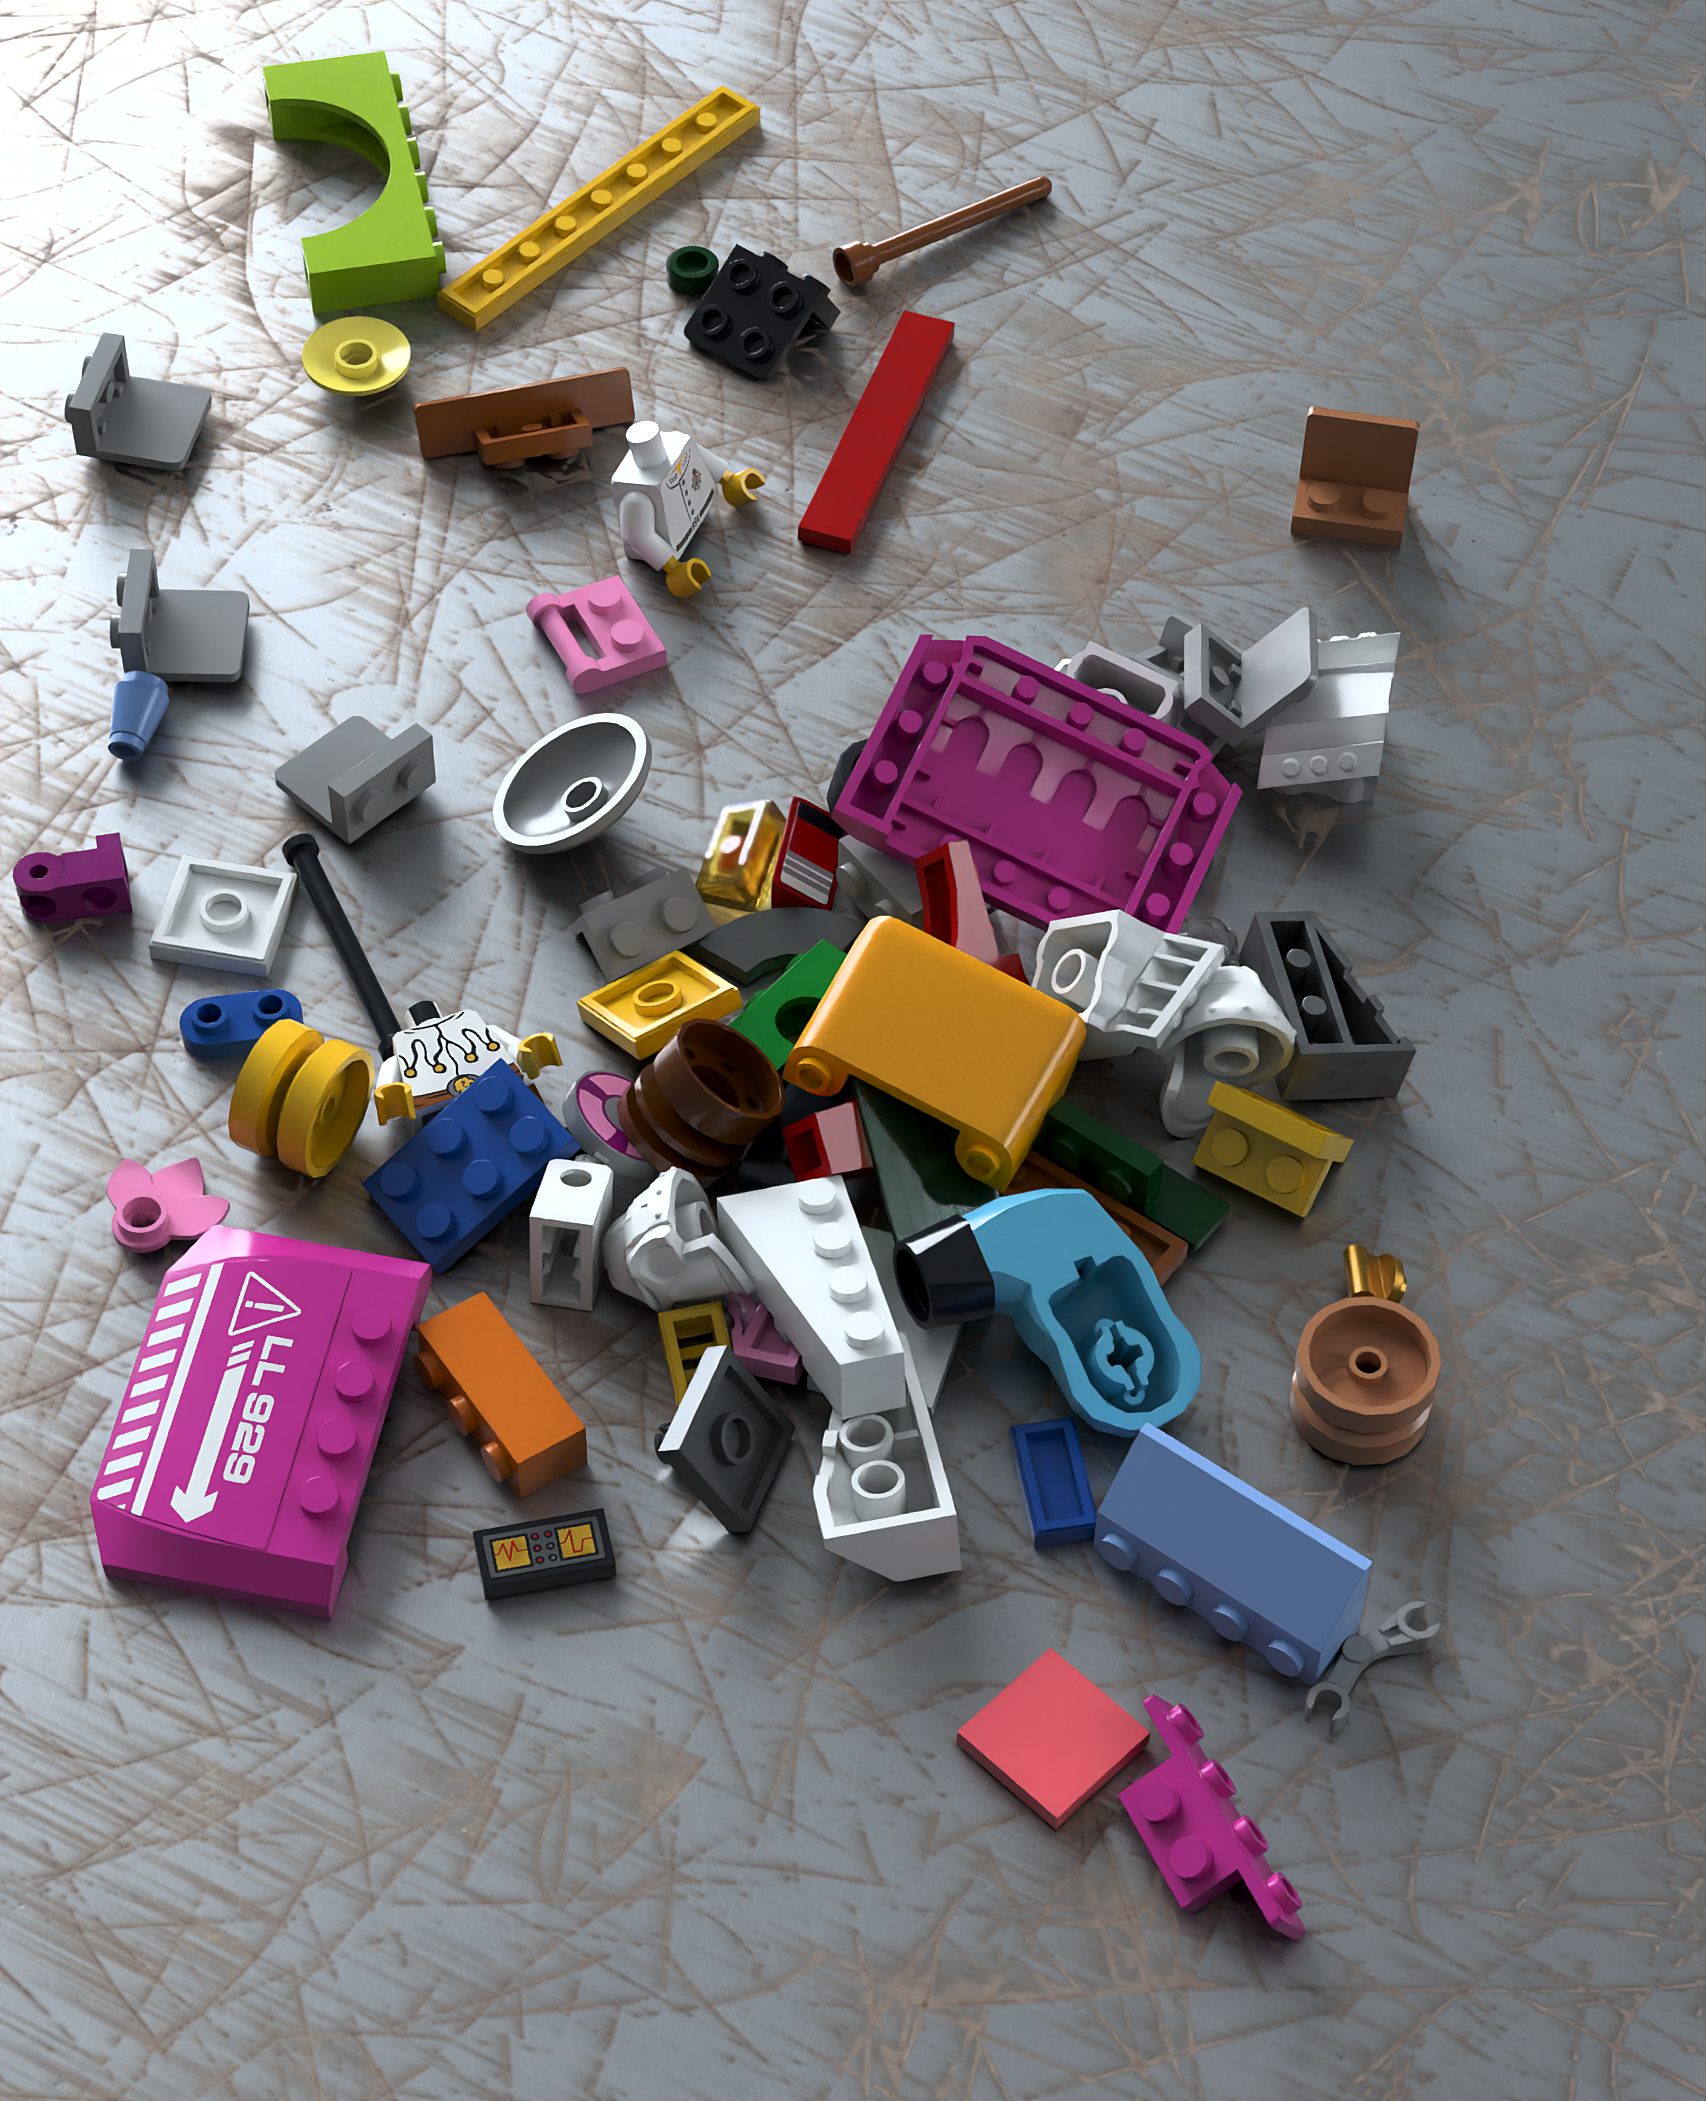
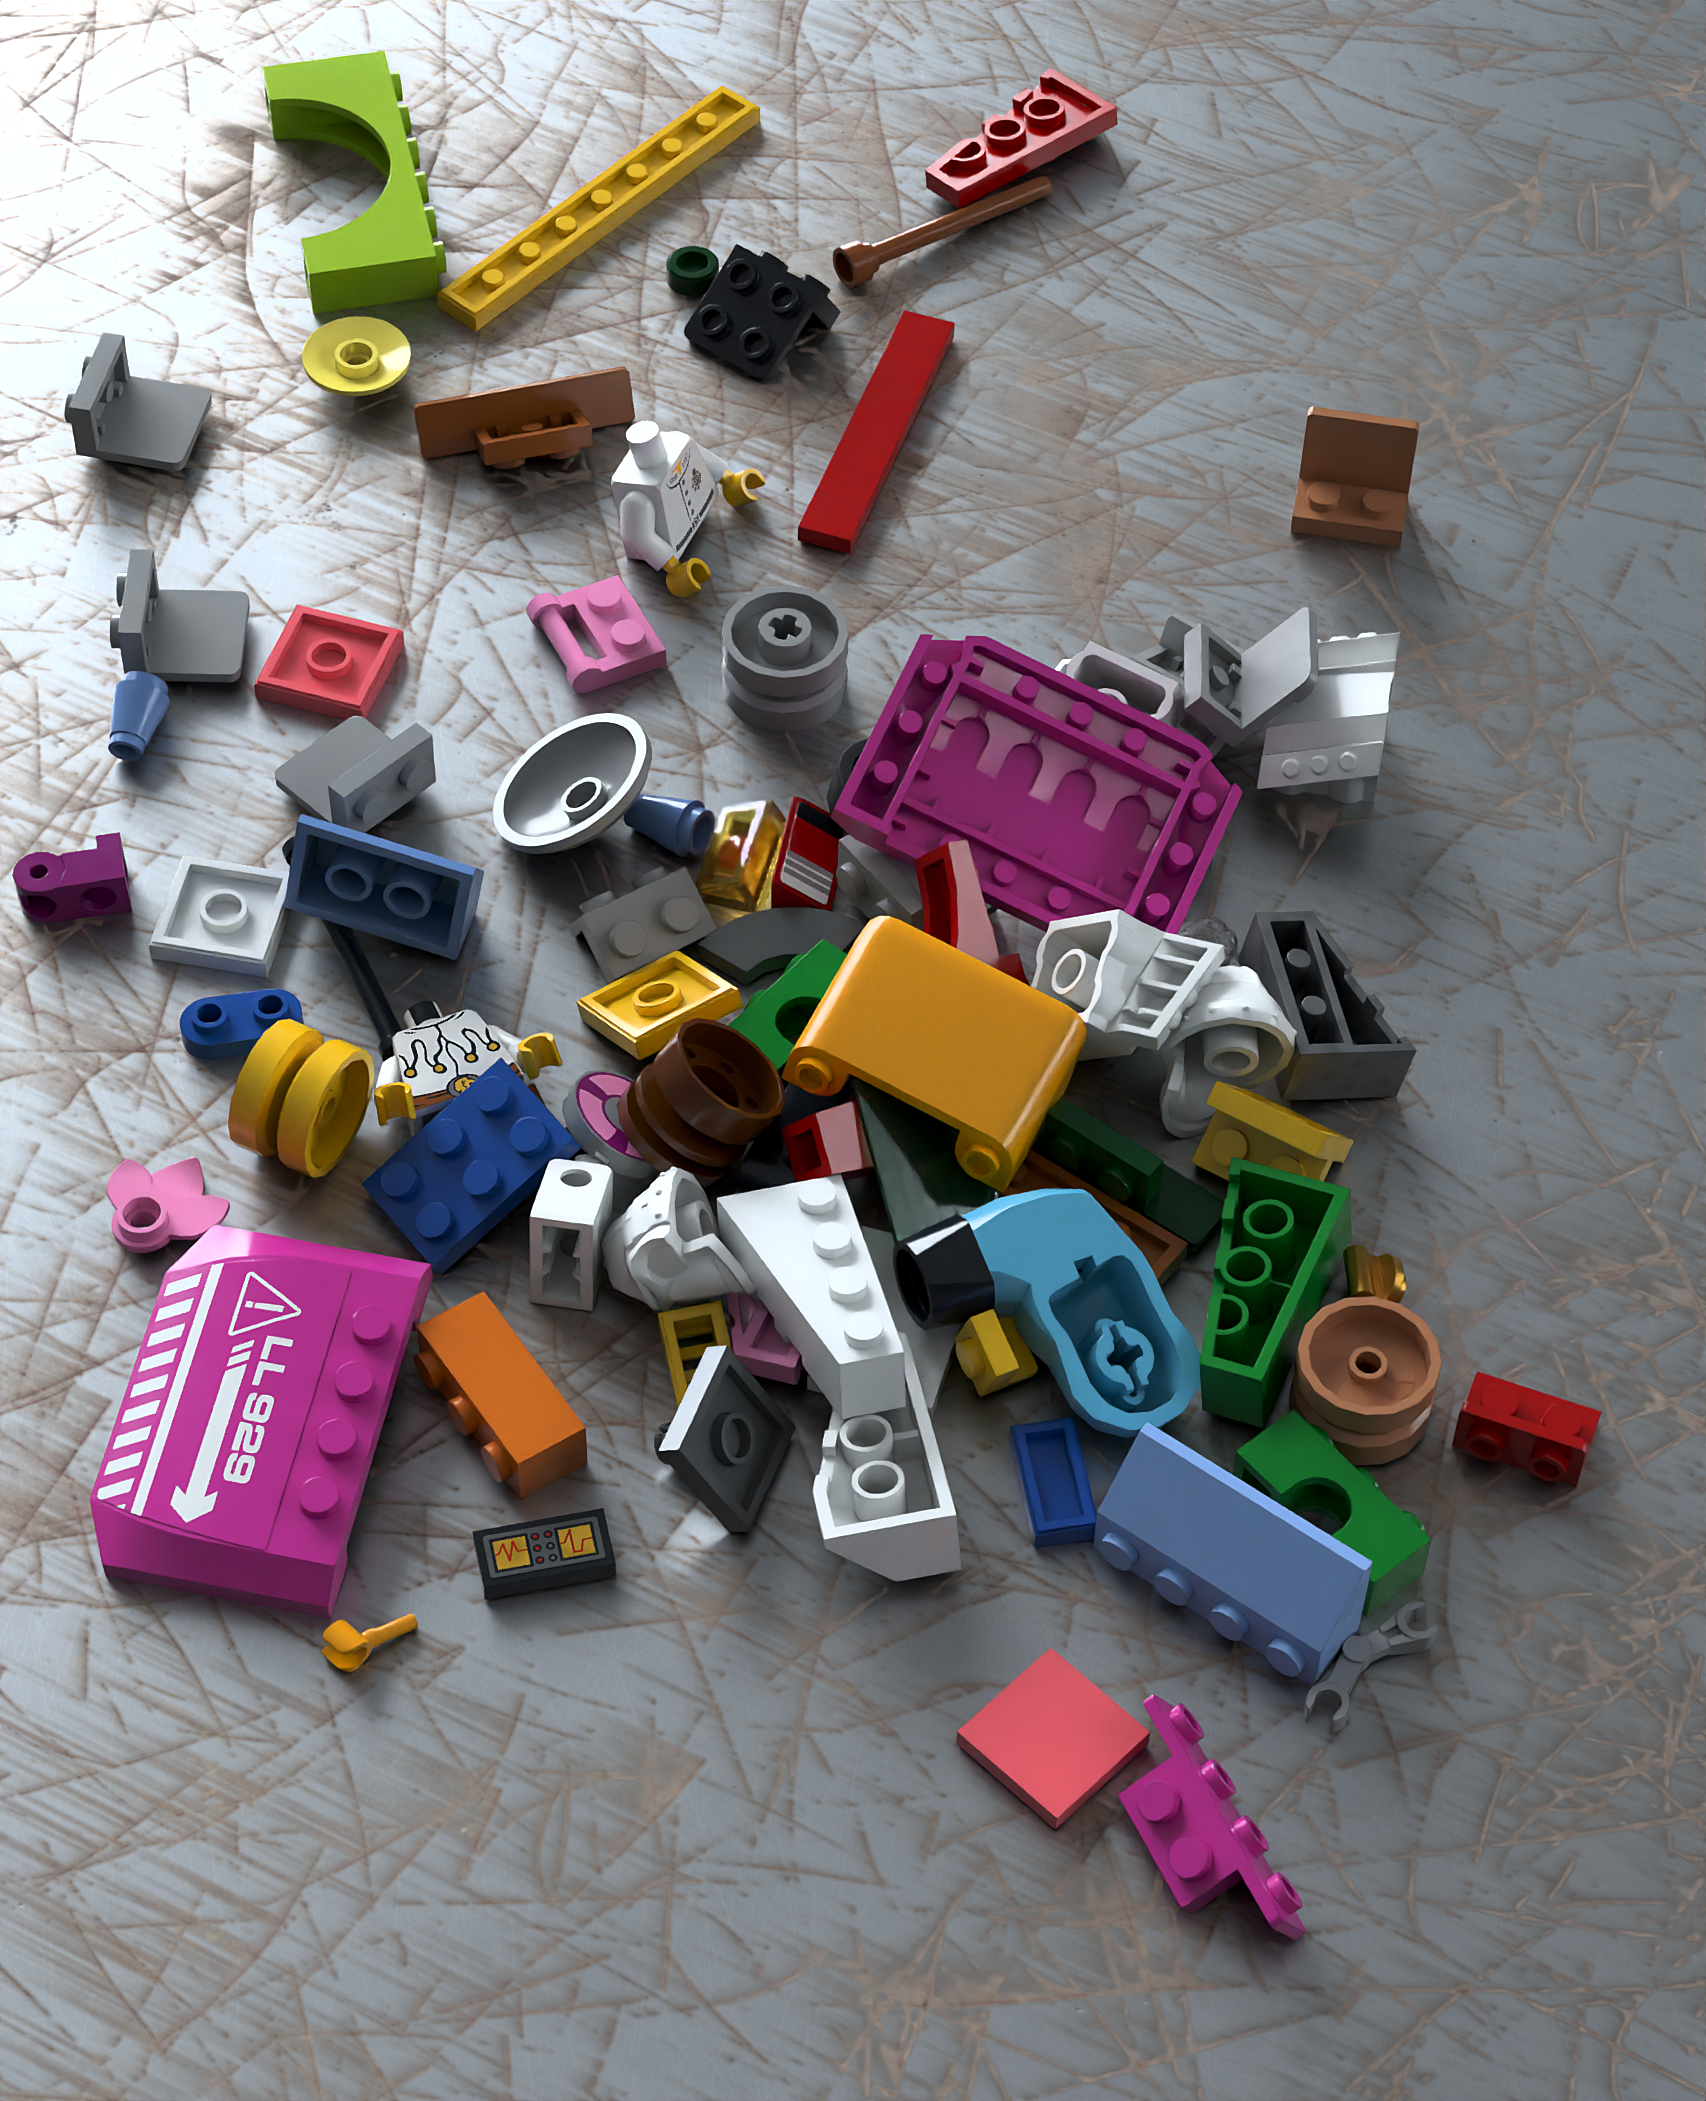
none -> coral tile [254,604,404,720]
none -> medium blue slope [284,814,484,960]
none -> light orange hand [321,1613,418,1672]
none -> medium blue cone [624,793,715,857]
none -> light grey wheel [721,585,849,733]
none -> red wing [925,67,1118,209]
none -> yellow bracket [954,1309,1038,1397]
none -> green wedge [1199,1157,1352,1428]
none -> green arch [1232,1409,1432,1618]
none -> red bracket [1452,1371,1601,1487]

